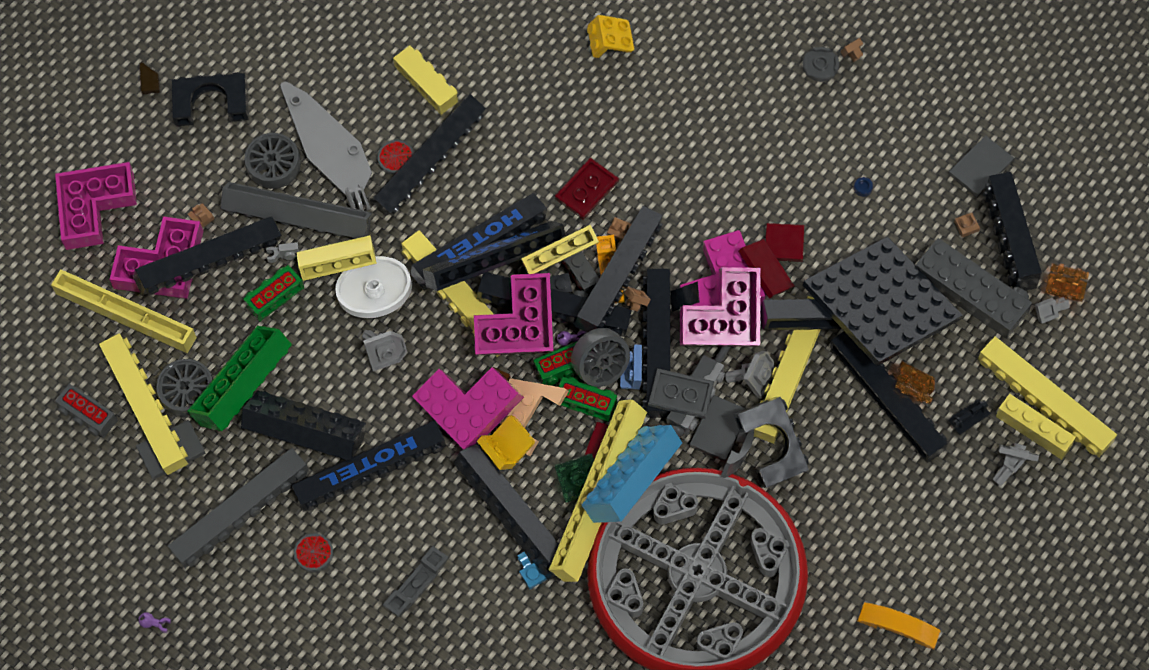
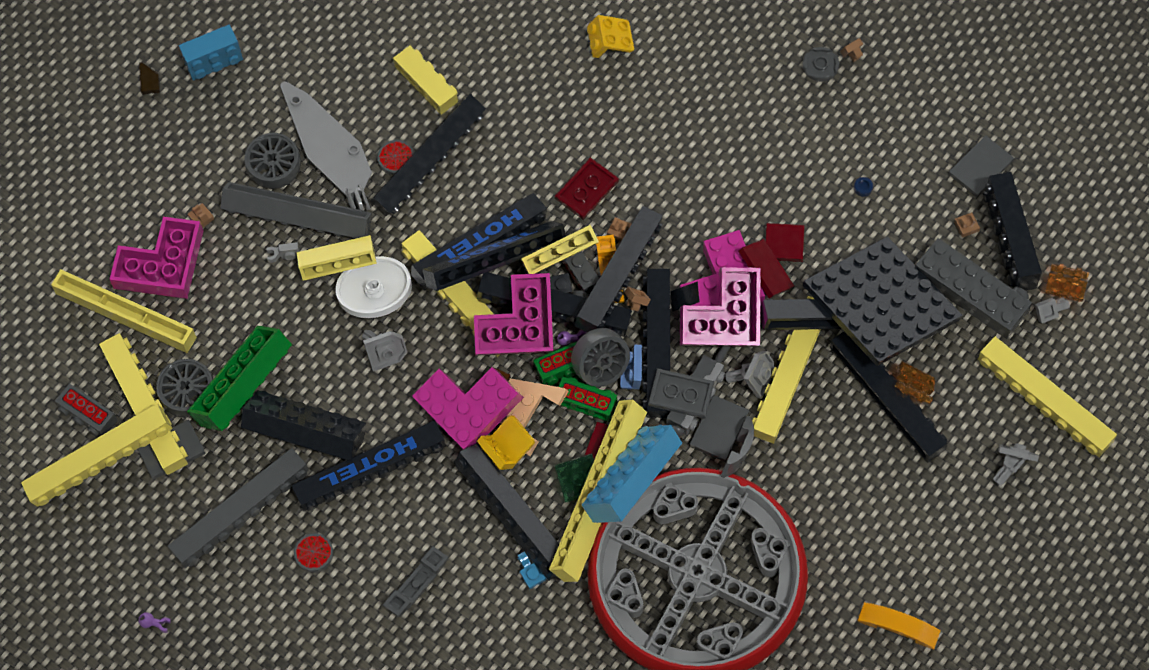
dark pink brick [55,162,137,250] -> none
black brick [132,216,282,296] -> none
black arch [172,72,249,127] -> none
green brick [244,265,305,322] -> none
black arch [733,397,809,488] -> none
black hinge [948,399,991,435] -> none
light yellow brick [996,394,1076,460] -> none
none -> light yellow brick [21,404,172,507]
none -> dark azure brick [179,24,243,80]

